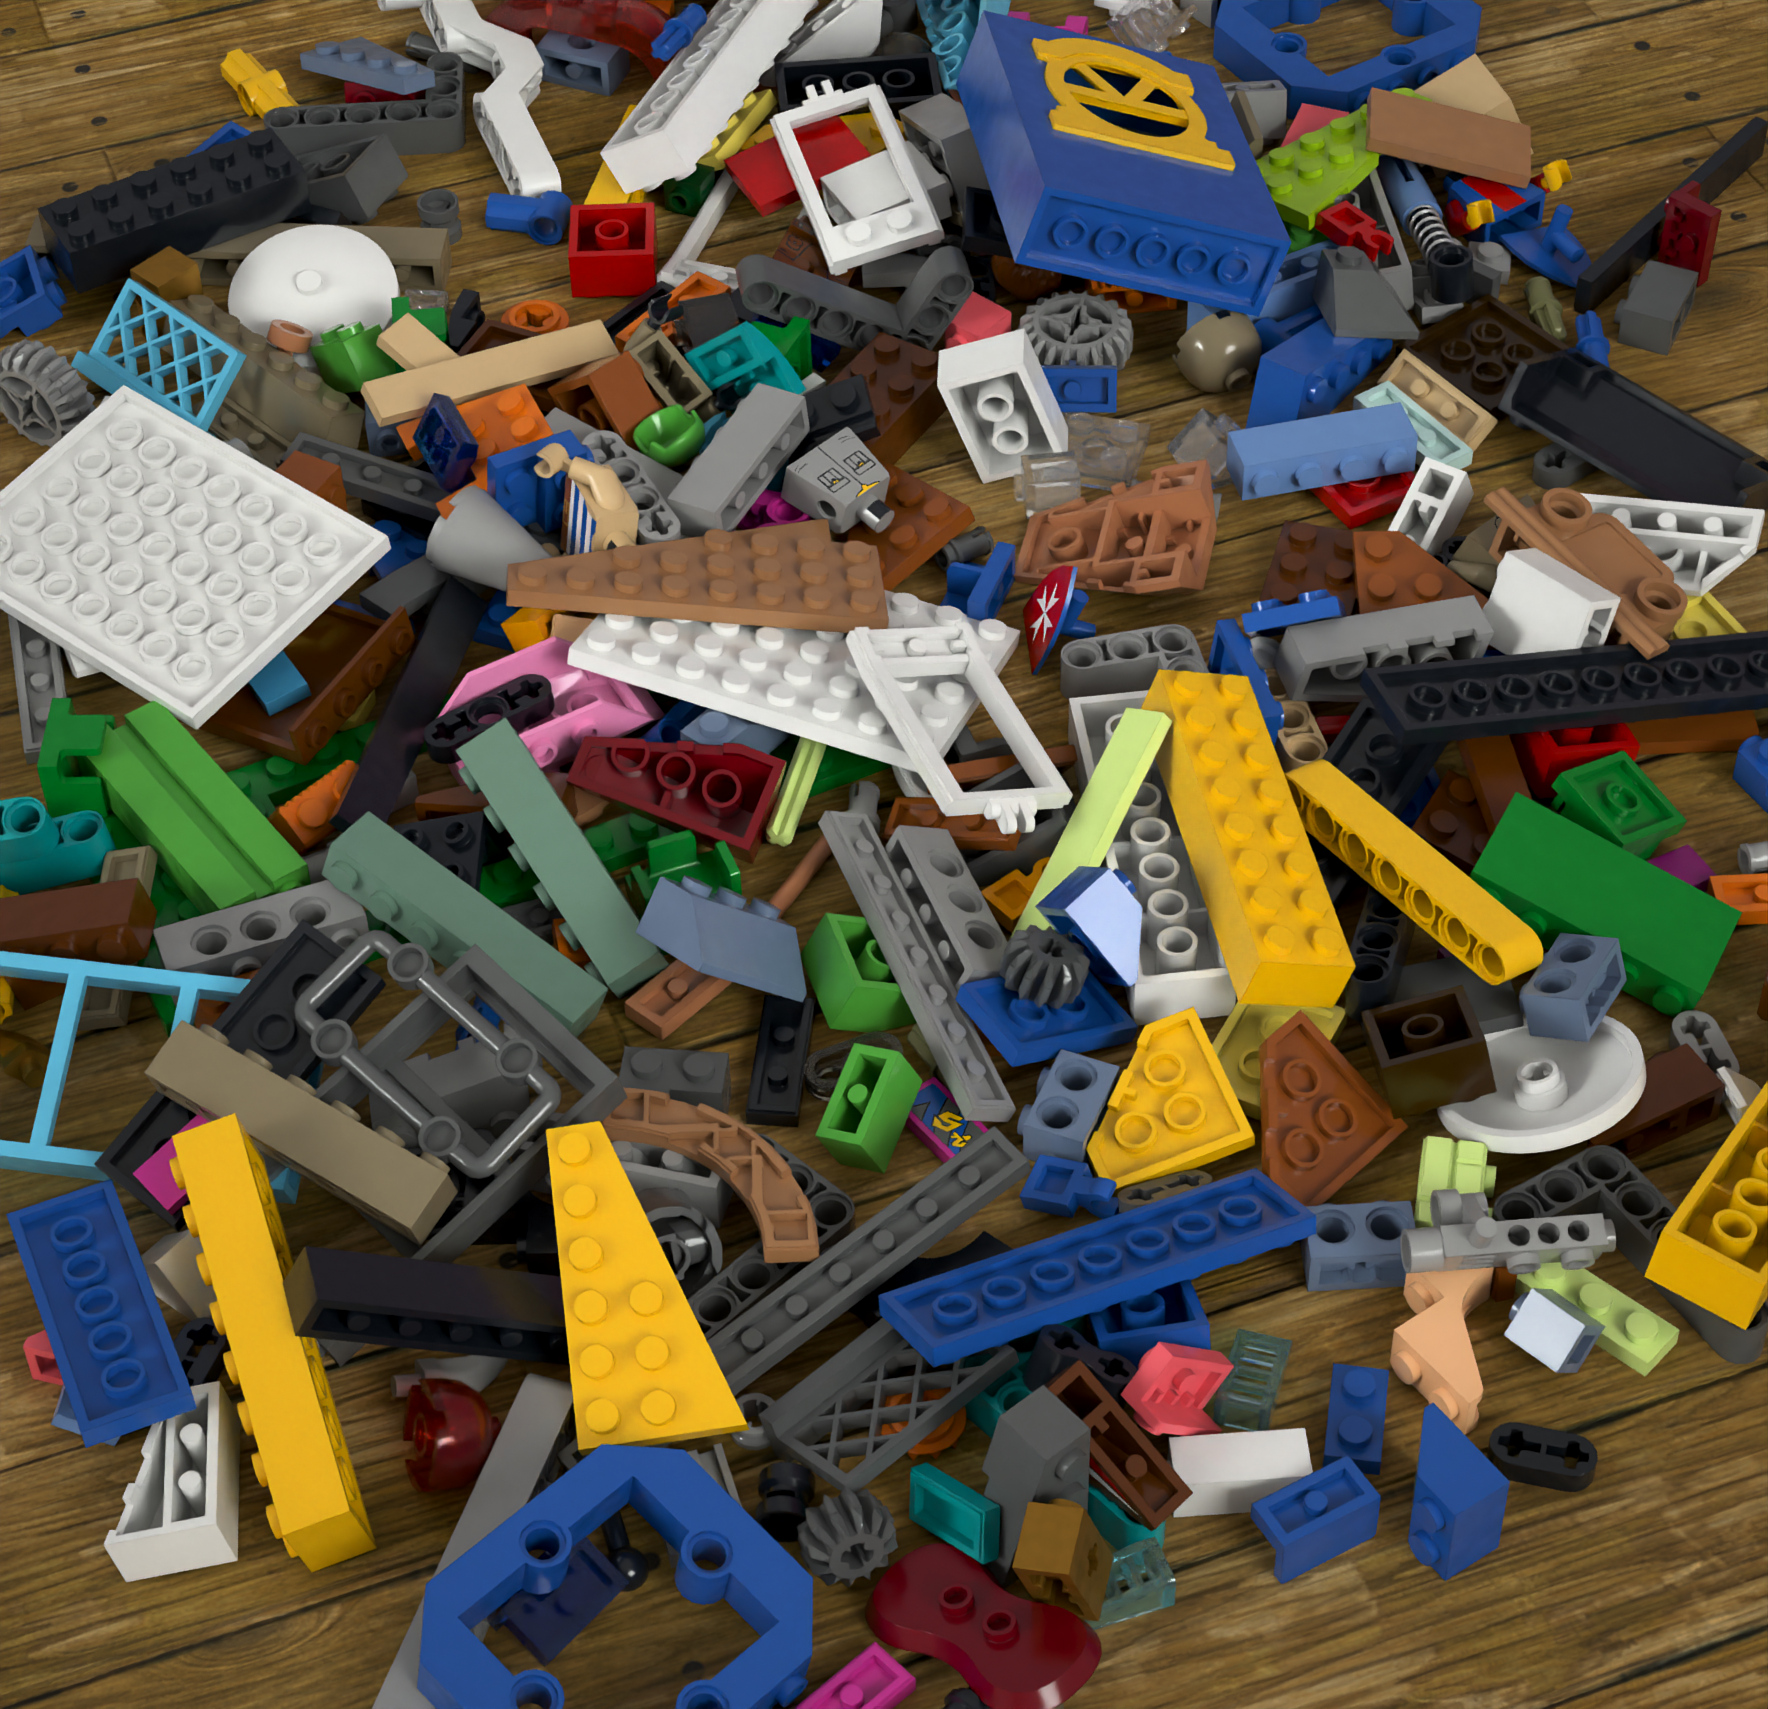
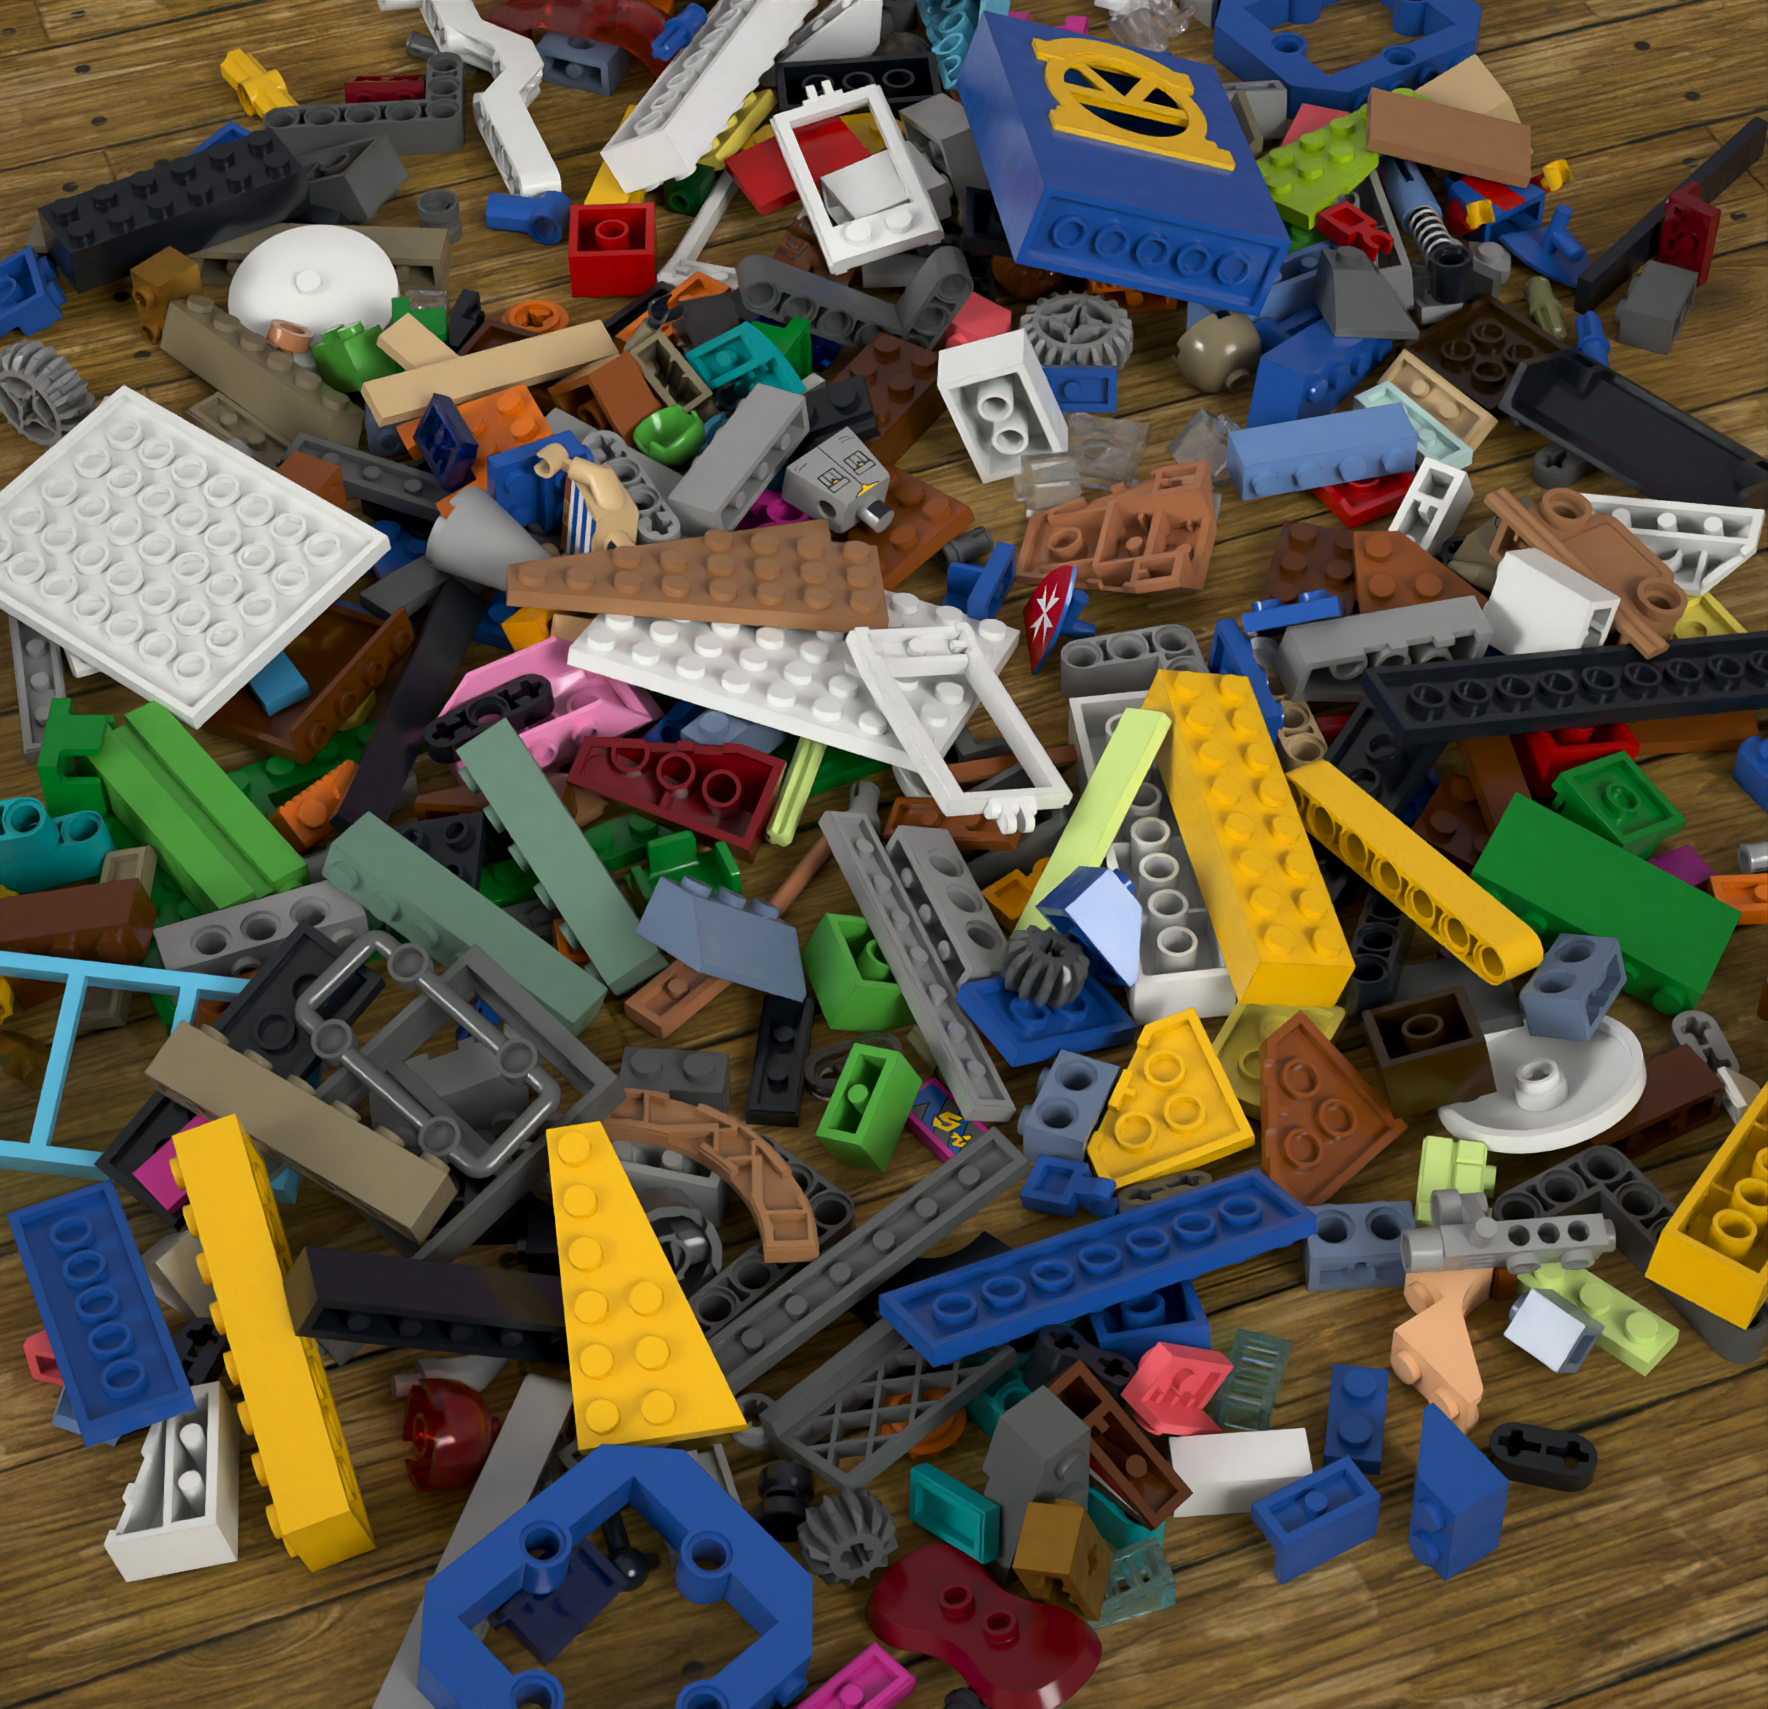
medium azure fence [71,278,247,437] -> none
sand blue wing [300,37,435,95] -> none

